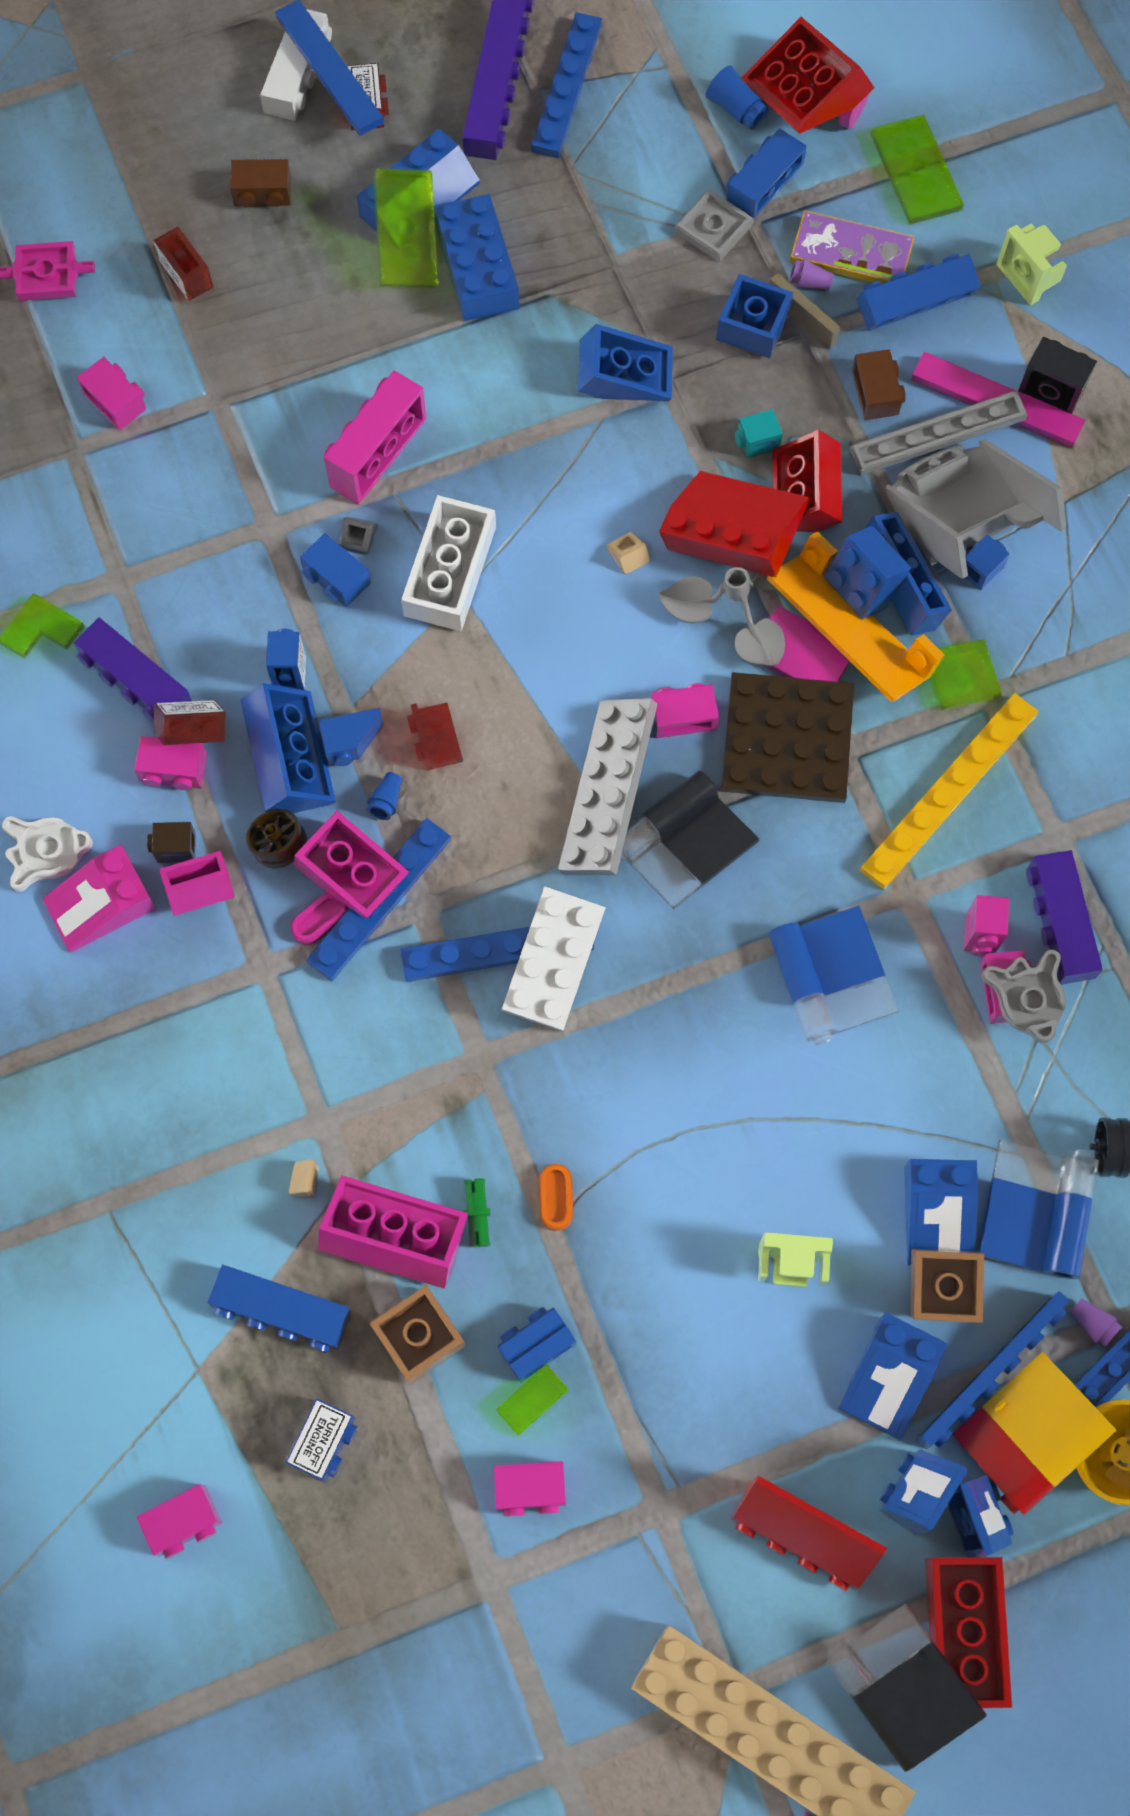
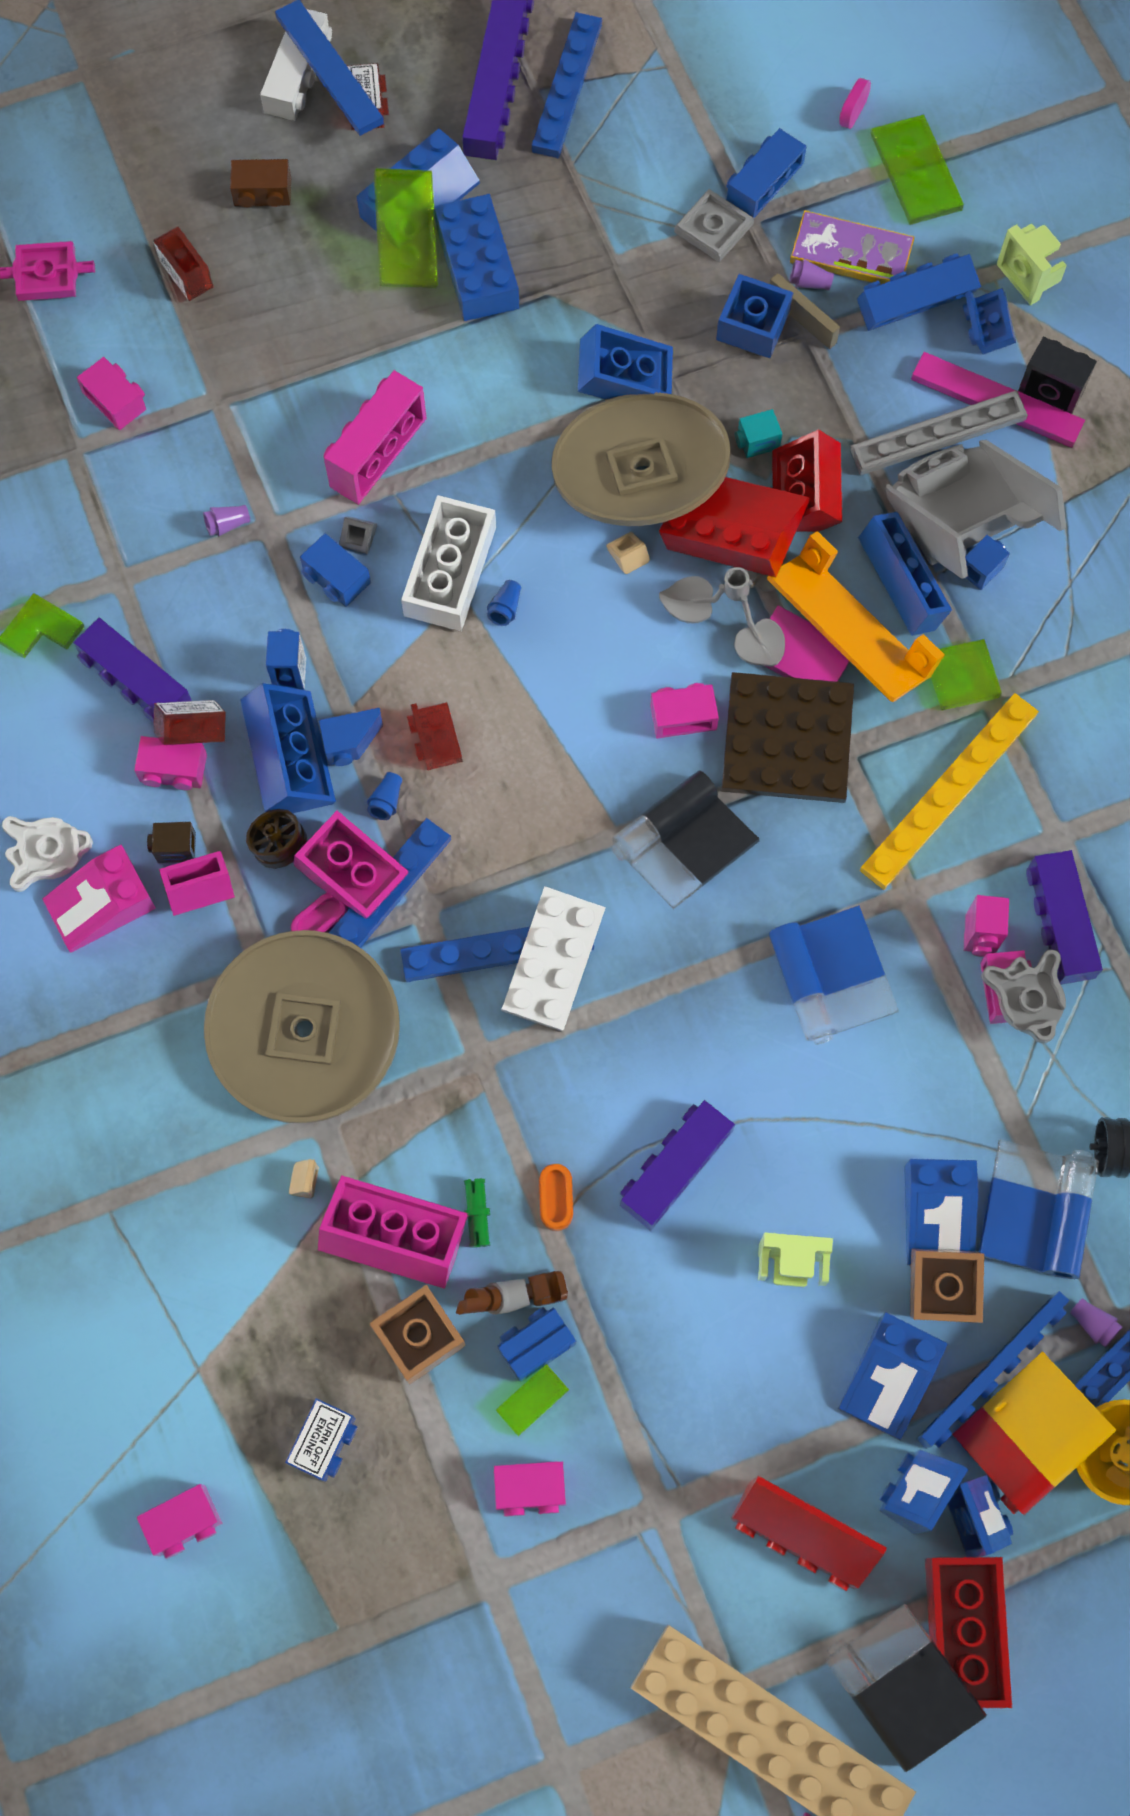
blue brick [207,1264,352,1353] -> none
light grey plate [558,698,658,875] -> none
blue plant [705,65,768,130] -> none
red slope [741,16,875,134] -> none
blue brick [824,525,911,619] -> none
reddish brown piece [852,349,906,421] -> none
none -> medium lavender cone [203,505,250,537]
none -> dark tan dish [204,930,400,1124]
none -> reddish brown piece [455,1271,568,1315]
none -> blue cone [487,580,521,626]
none -> dark tan dish [552,392,731,526]
none -> dark purple brick [620,1100,735,1231]
none -> blue bracket [963,288,1016,354]

